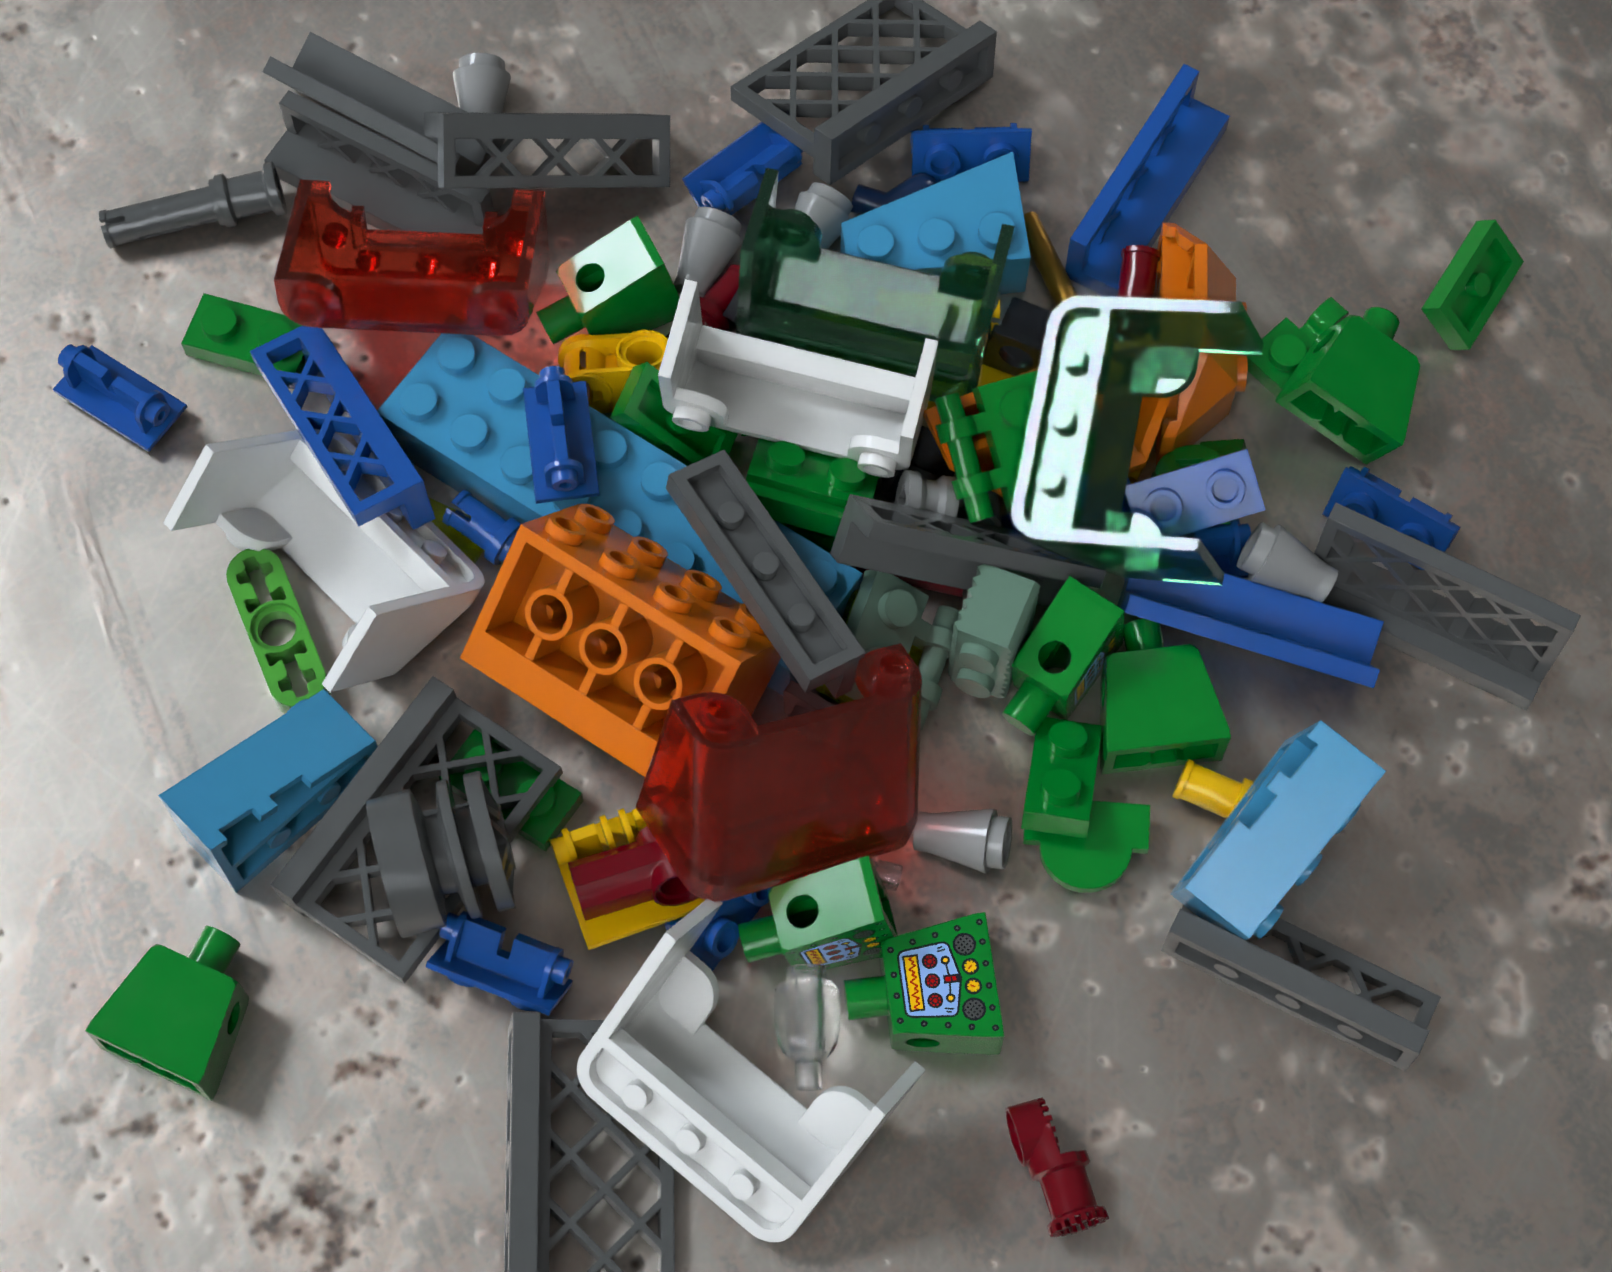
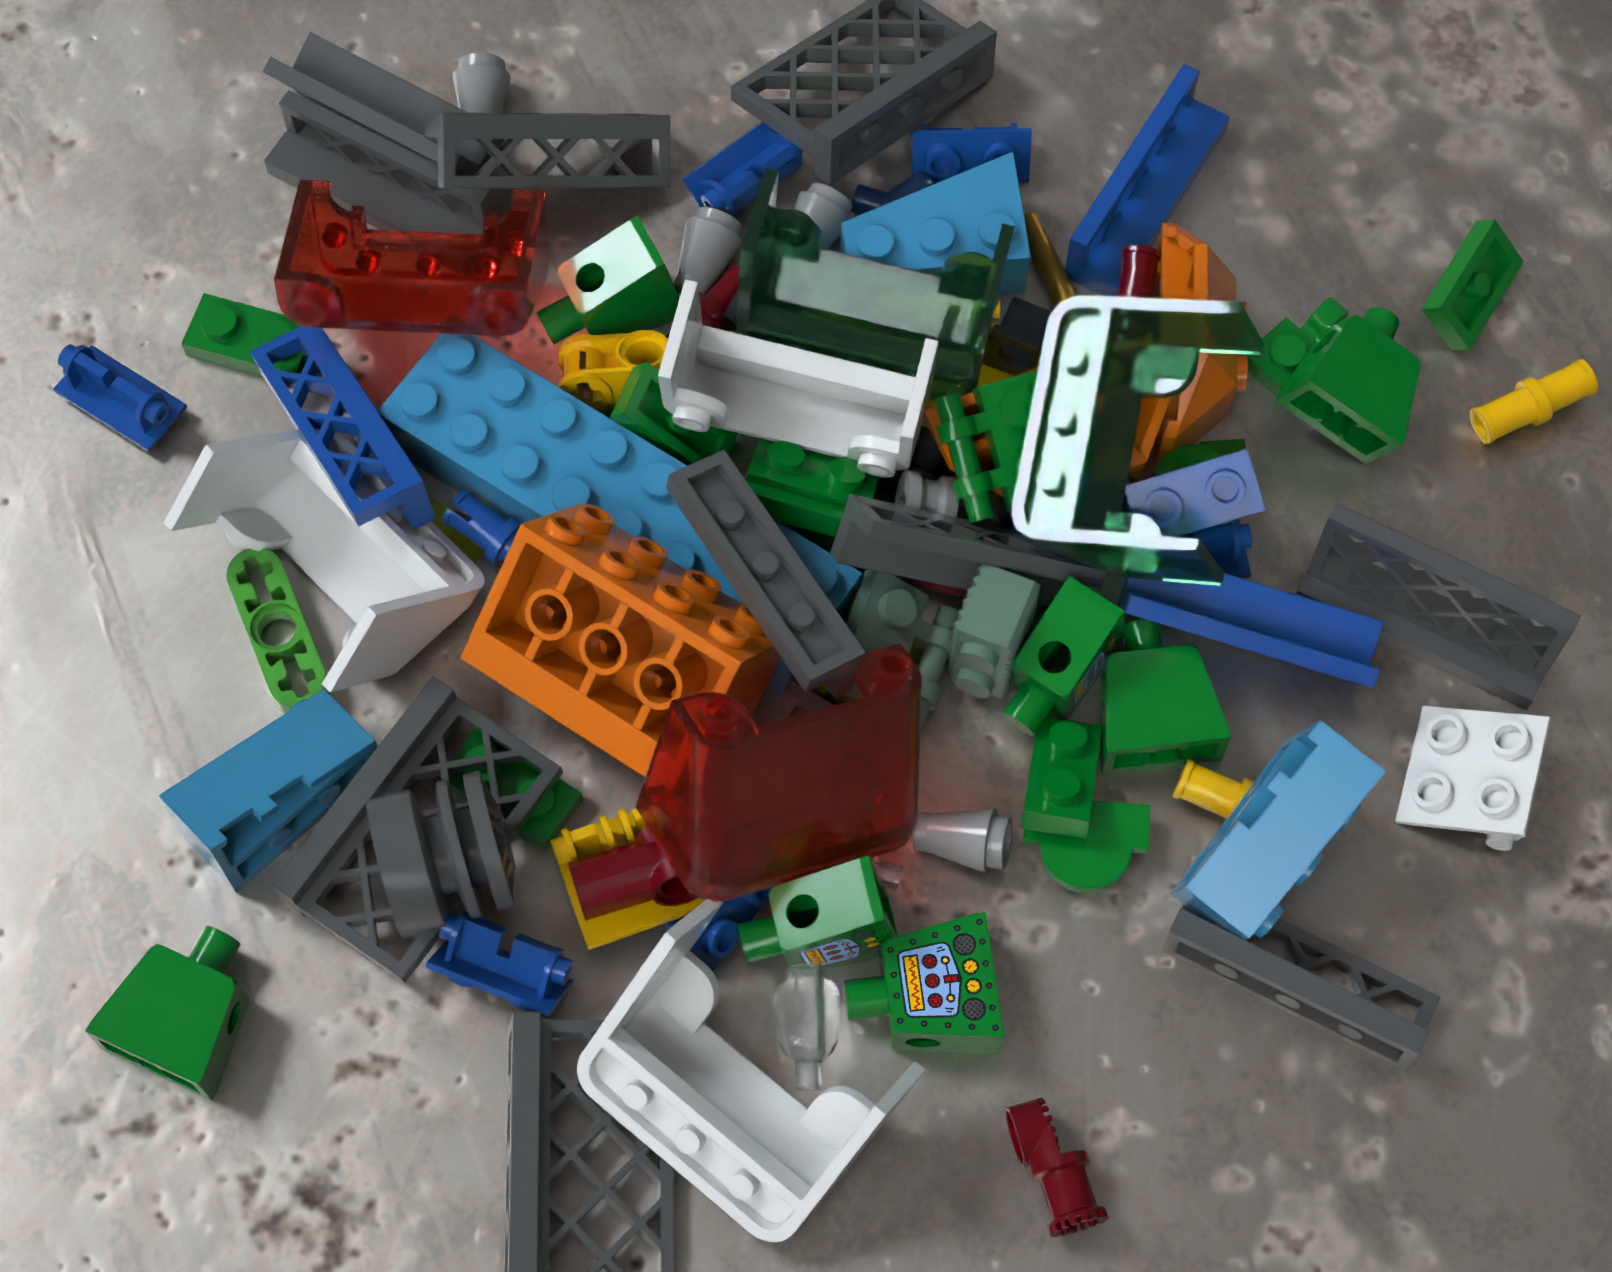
dark grey pin [99,162,287,249] -> none
blue hinge [523,366,600,504] -> none
light grey cone [1237,522,1339,603] -> none
blue hinge [1322,466,1461,570] -> none
none -> white hinge [1395,706,1551,851]
none -> yellow pin [1469,359,1598,444]

